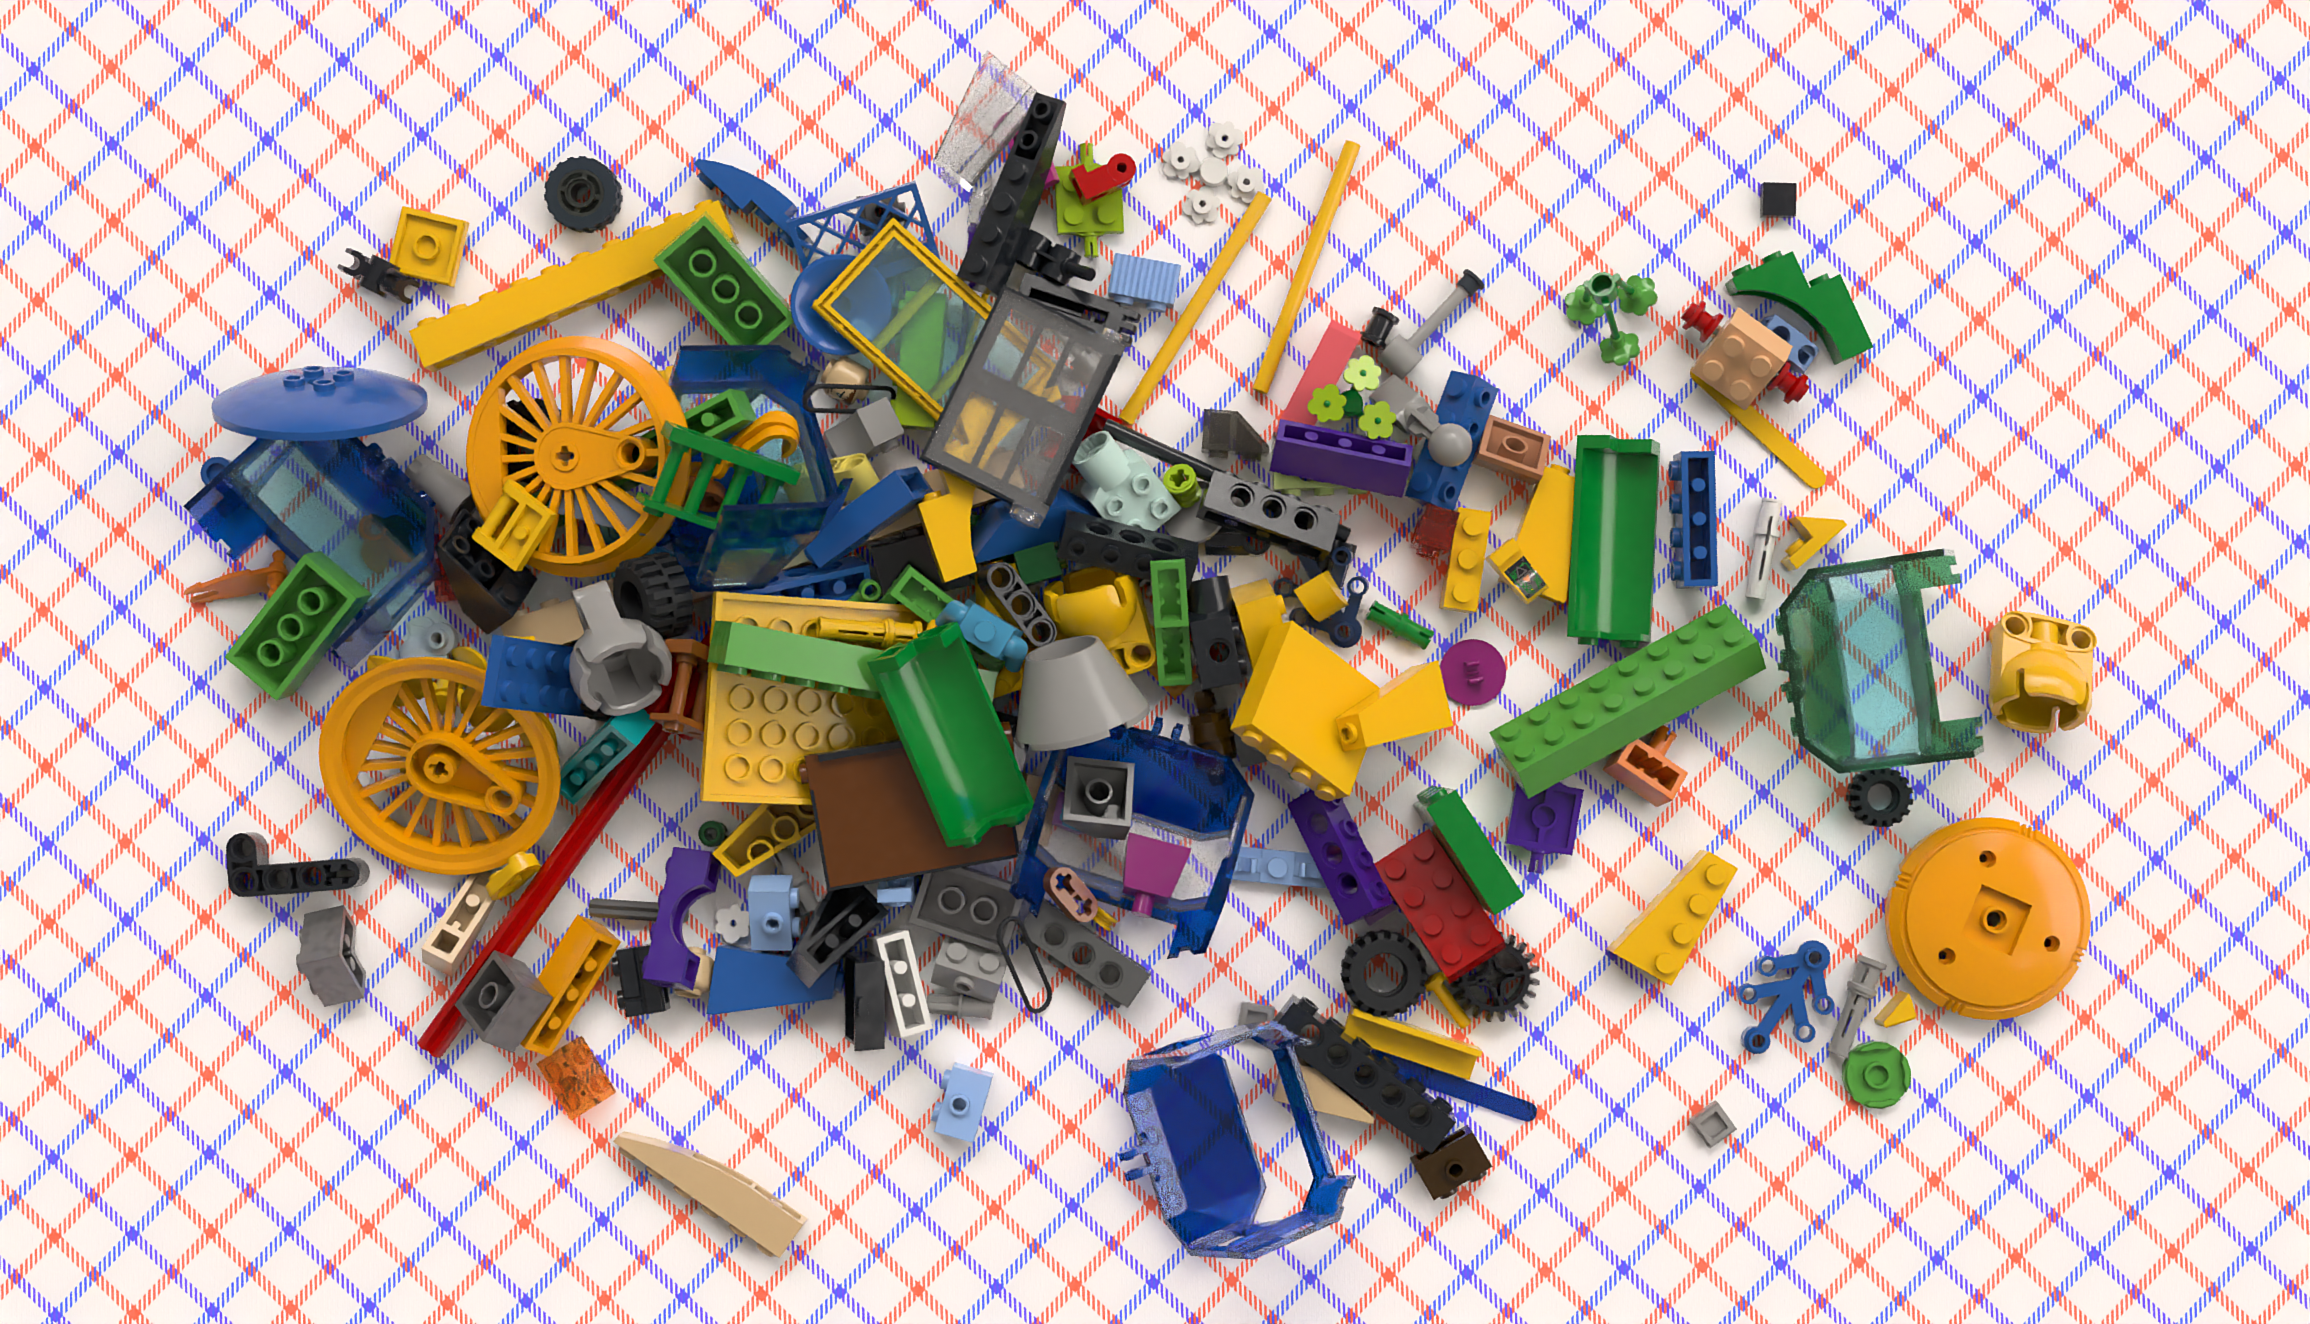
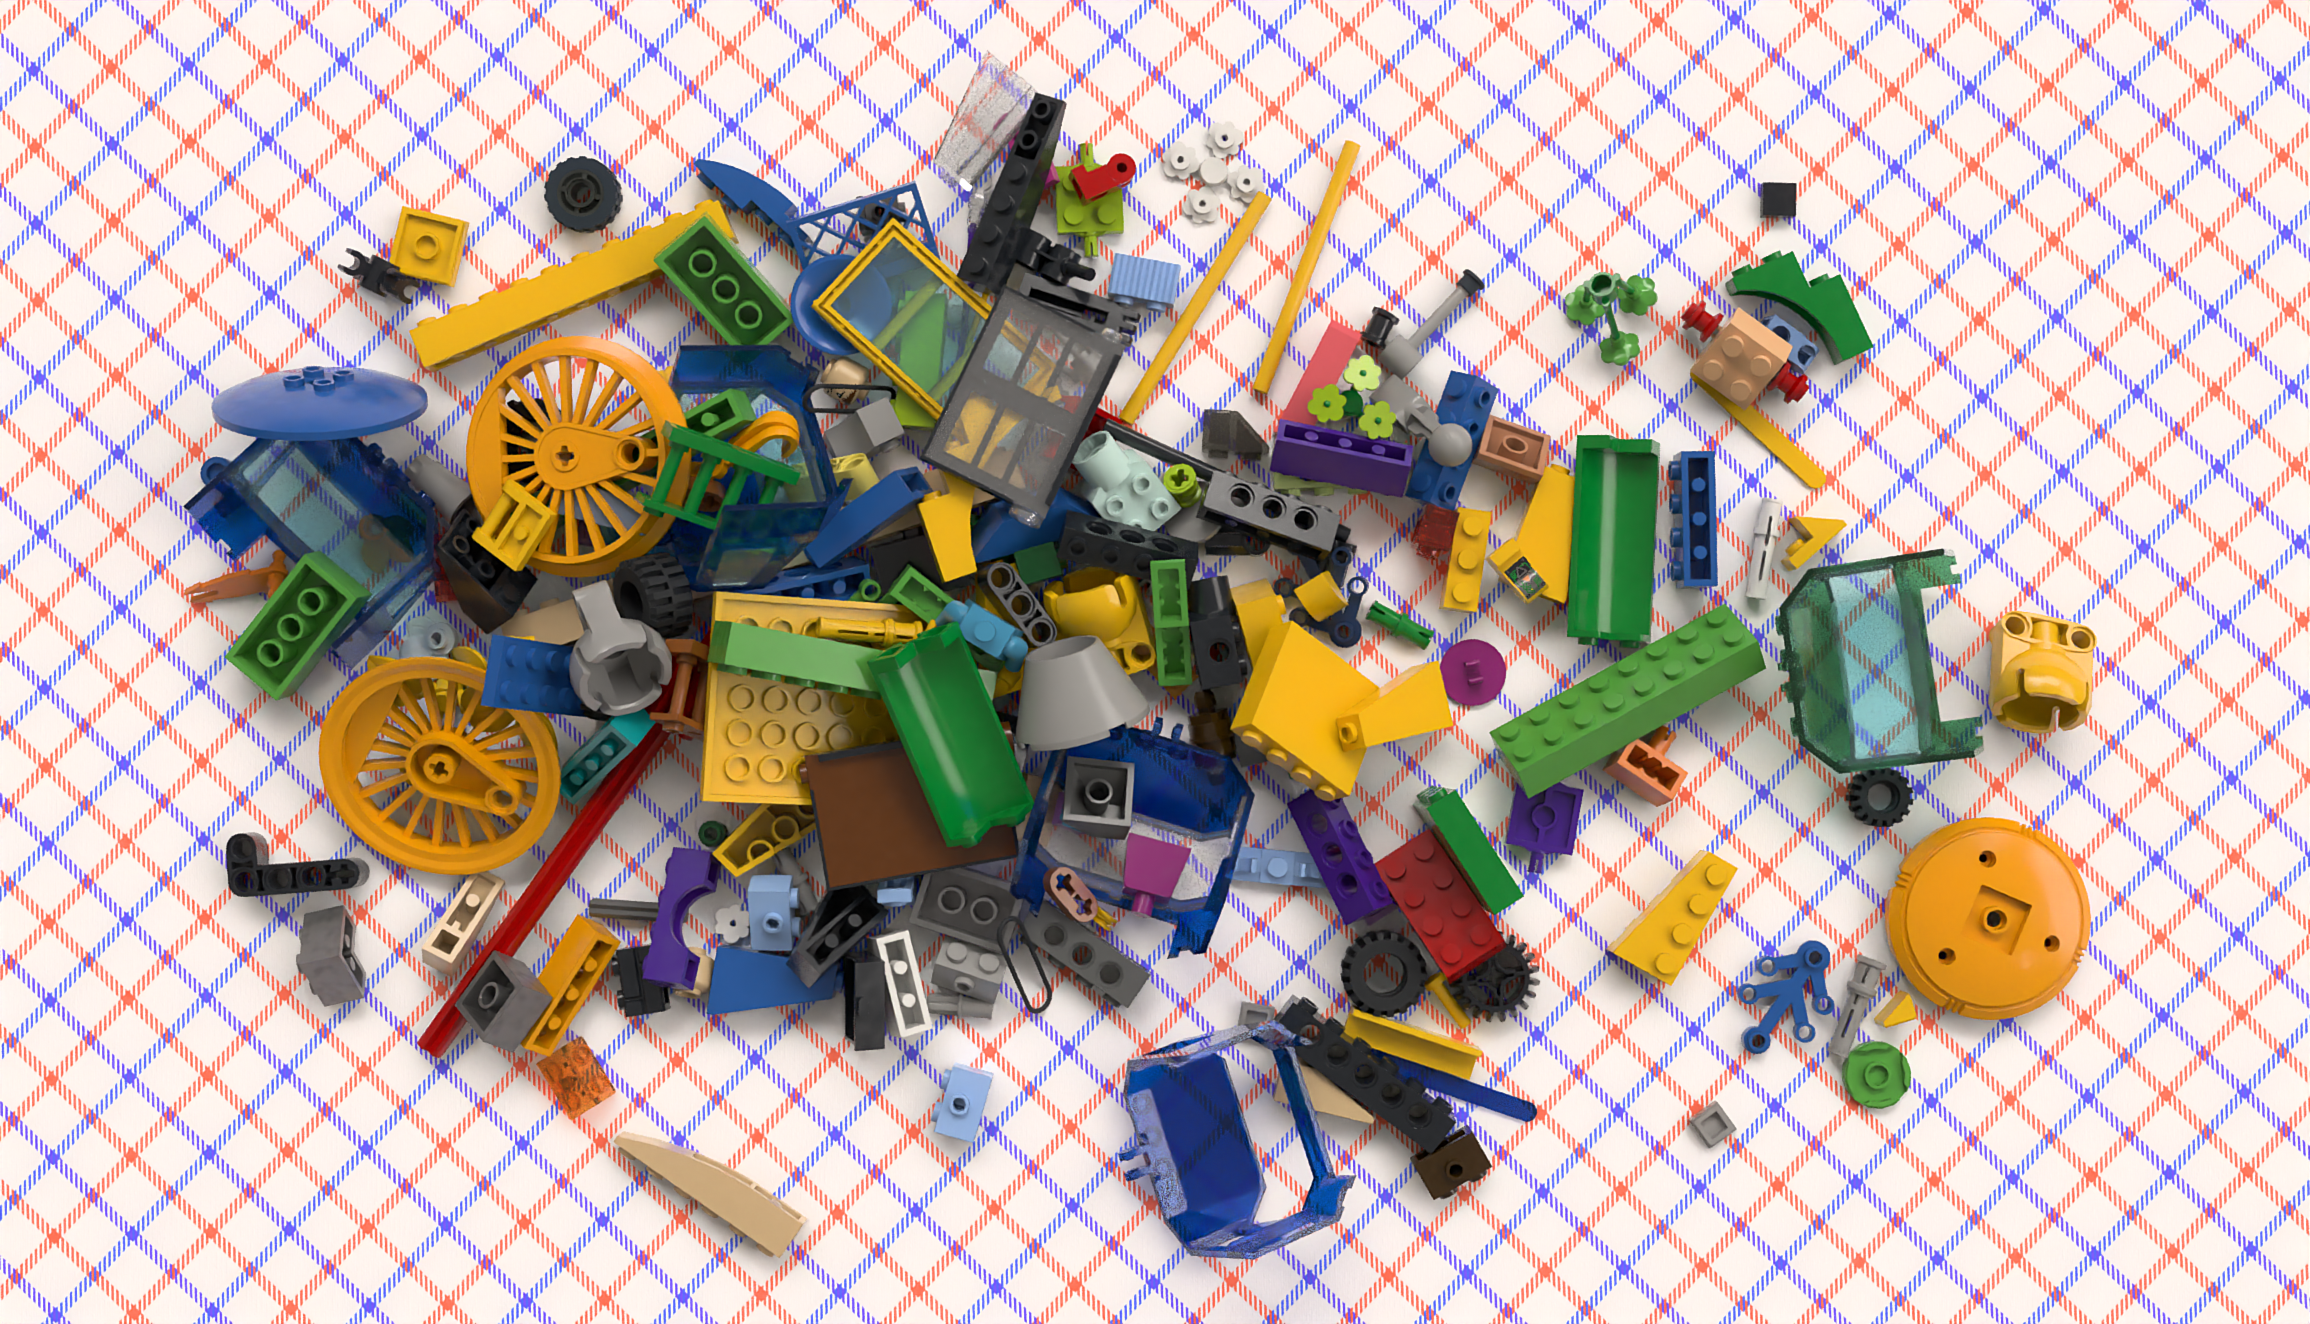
yellow plate [485,851,541,900] -> none

